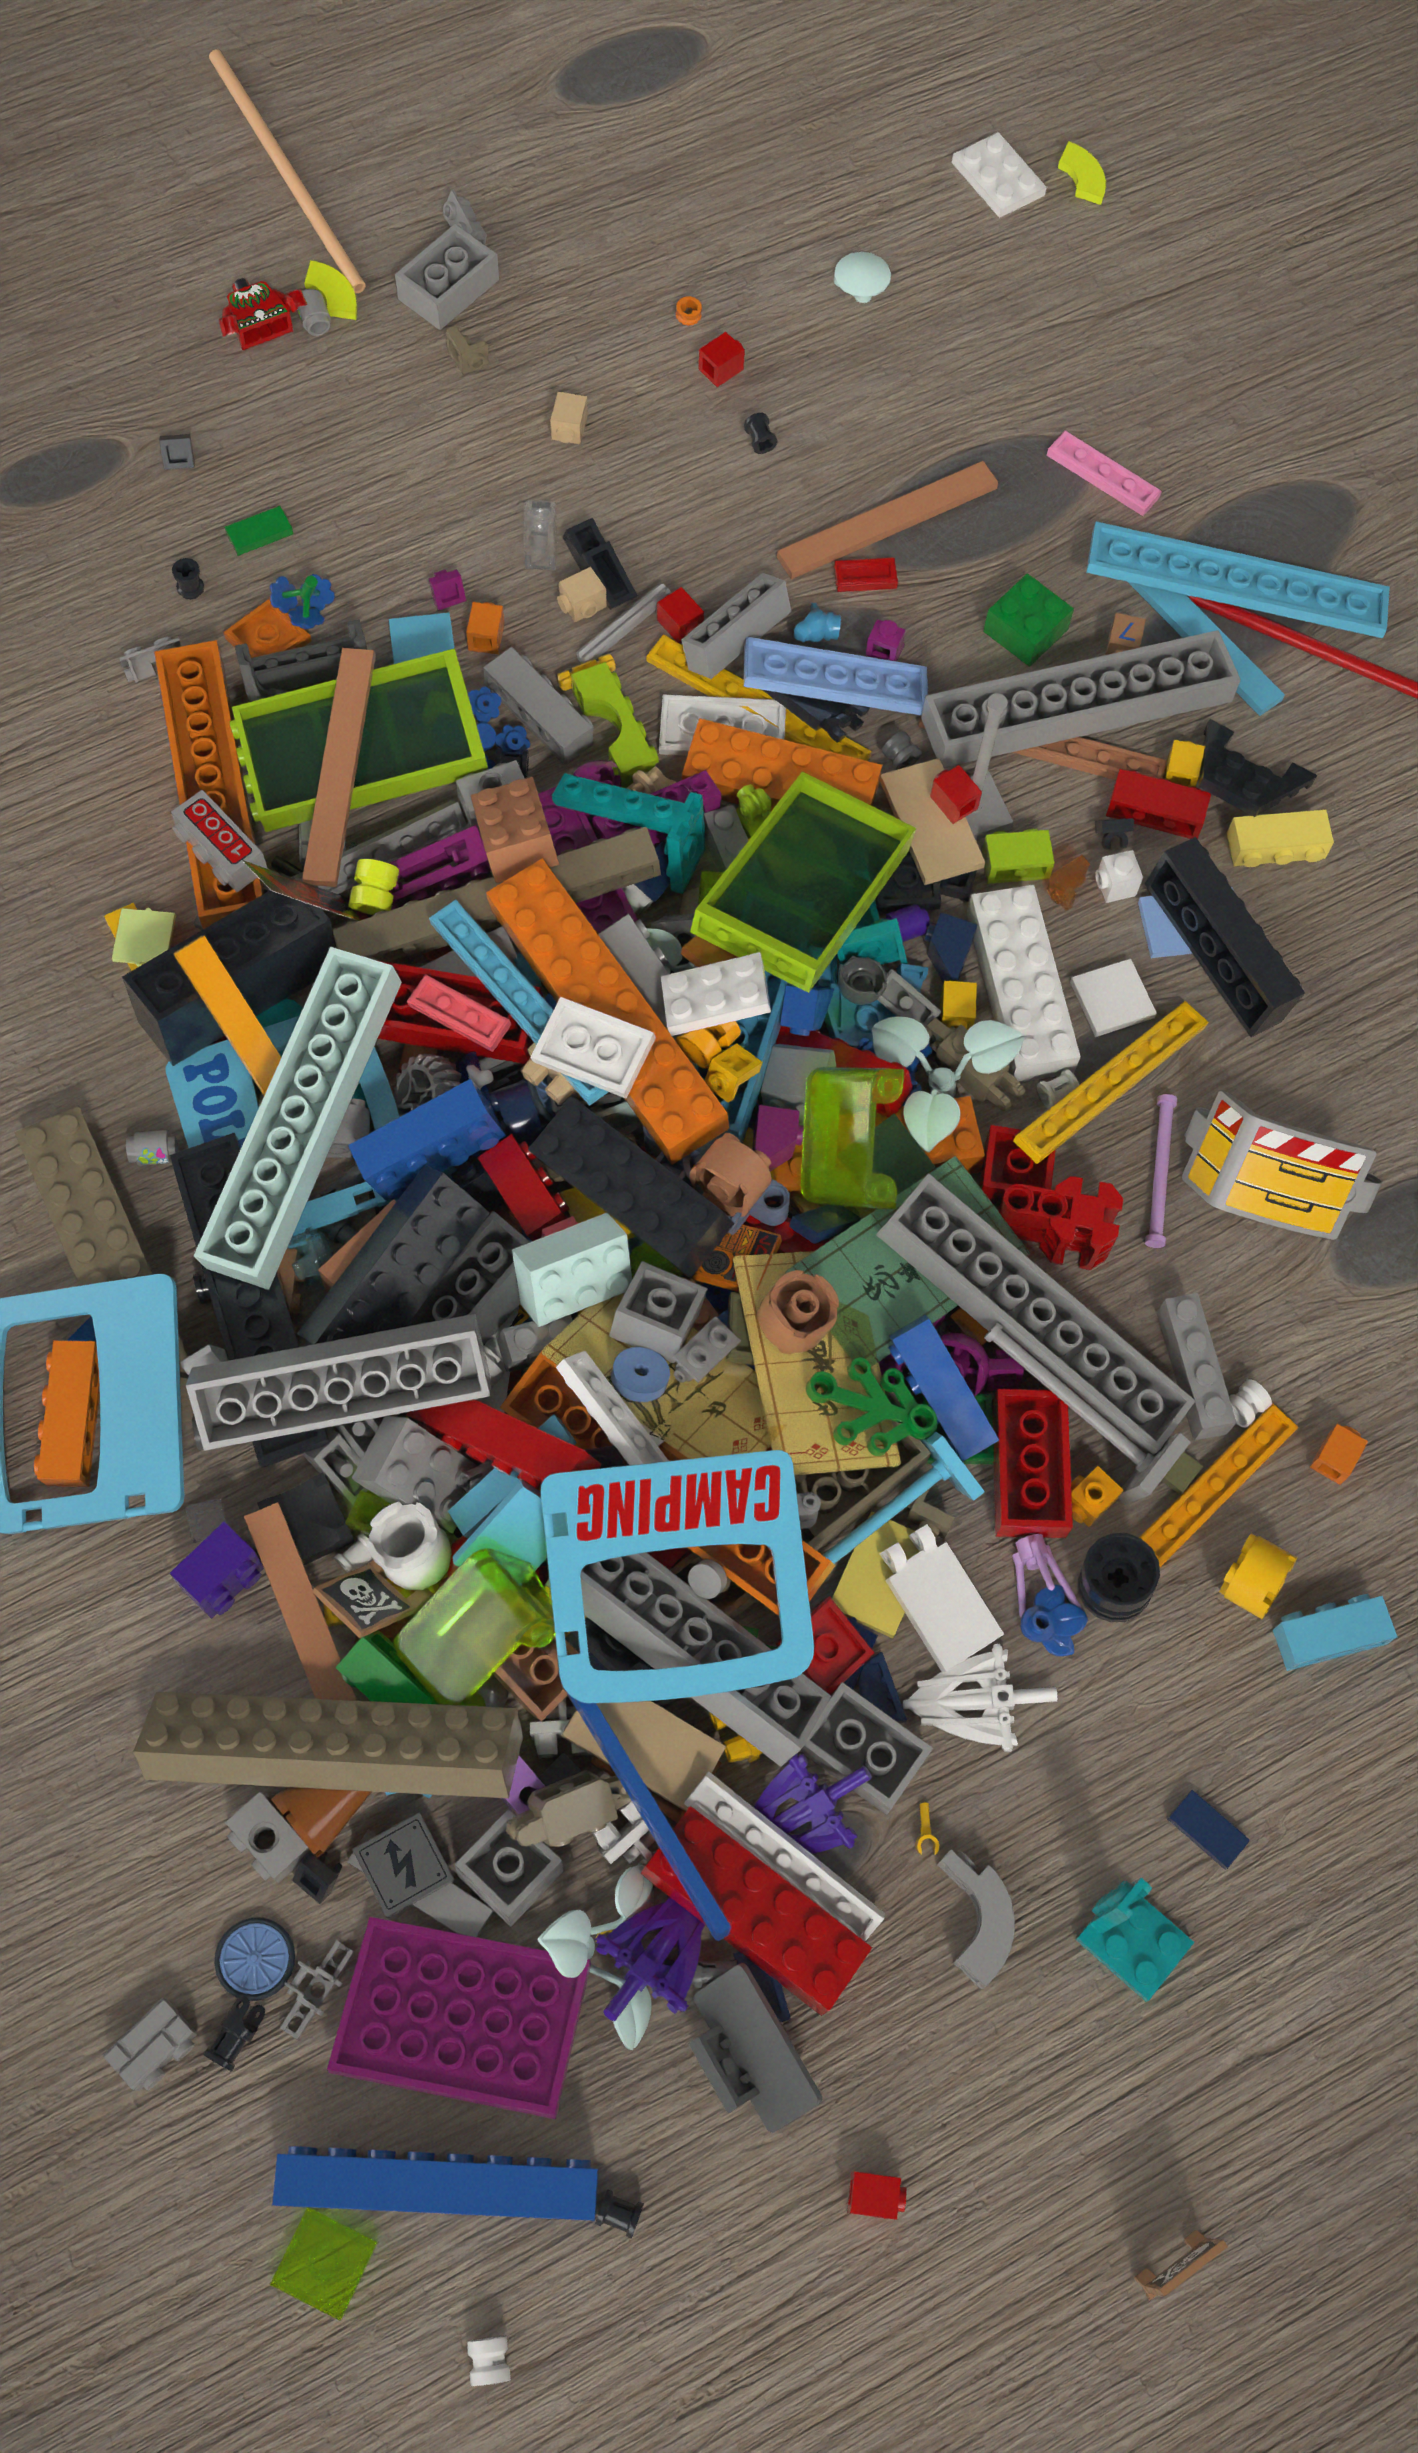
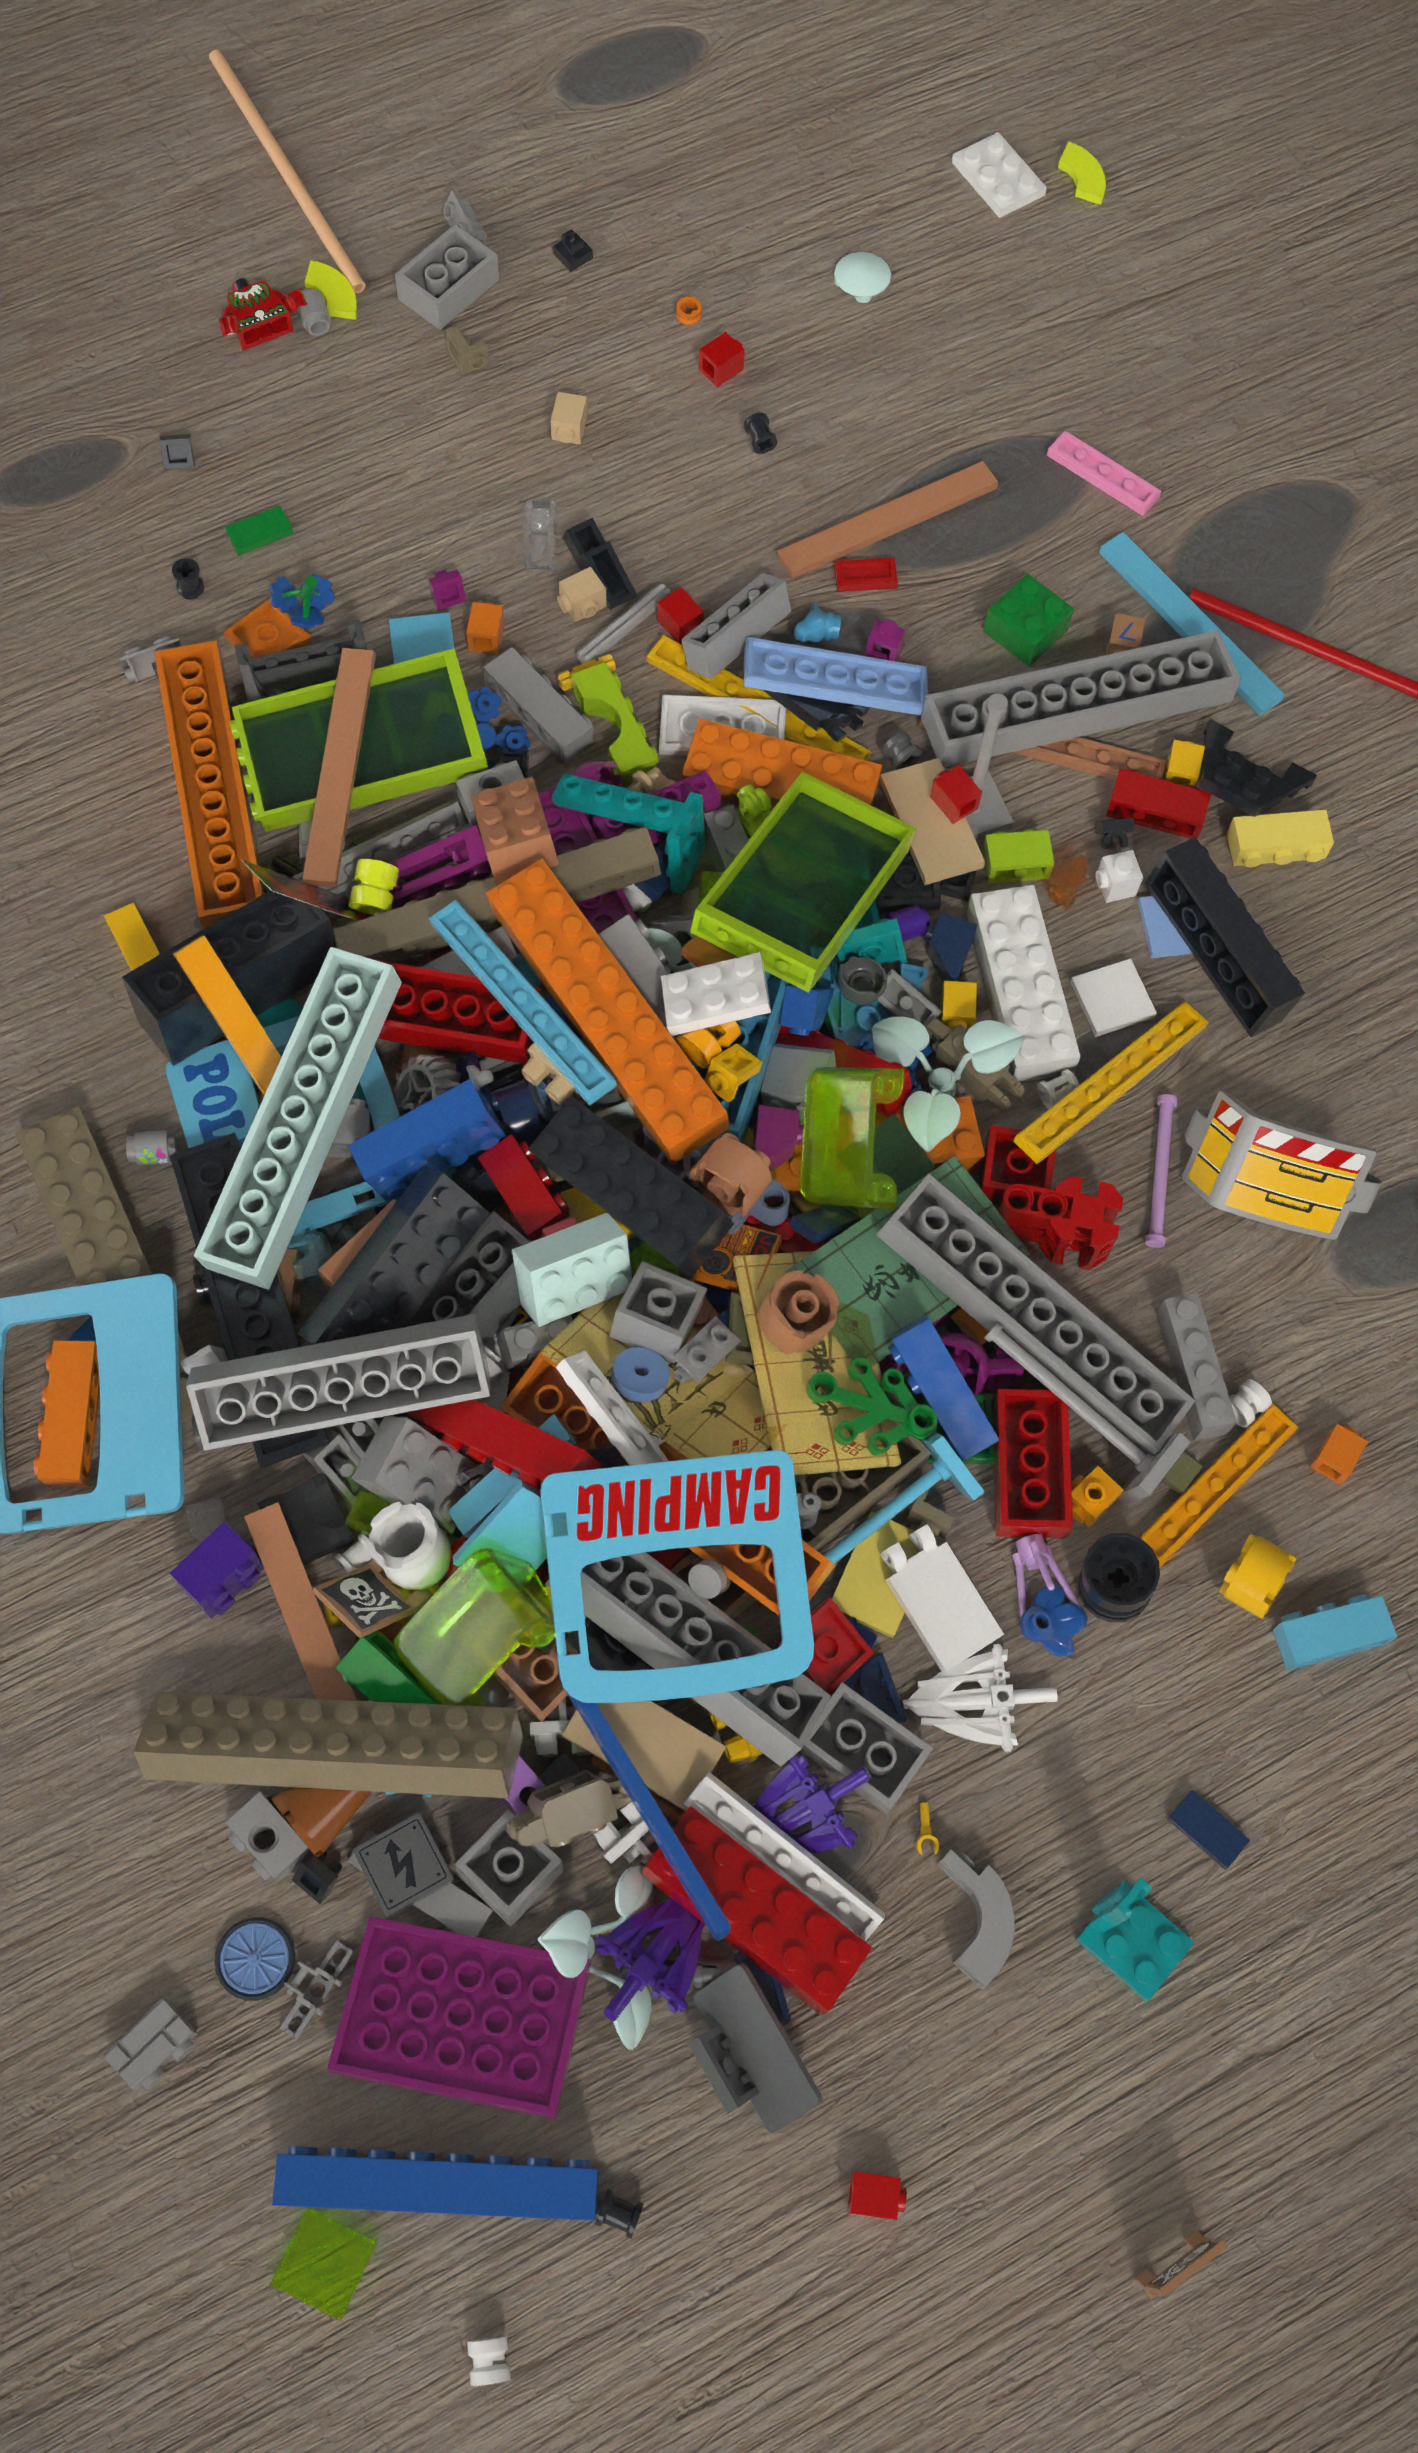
yellowish green piece [112,908,176,967] -> none
light grey brick [171,790,268,892] -> none
black piece [203,1996,265,2072] -> none
coral tile [407,974,511,1052] -> none
white plate [531,997,656,1099] -> none
medium azure plate [1086,522,1390,638] -> none
none -> black tile [553,229,593,272]

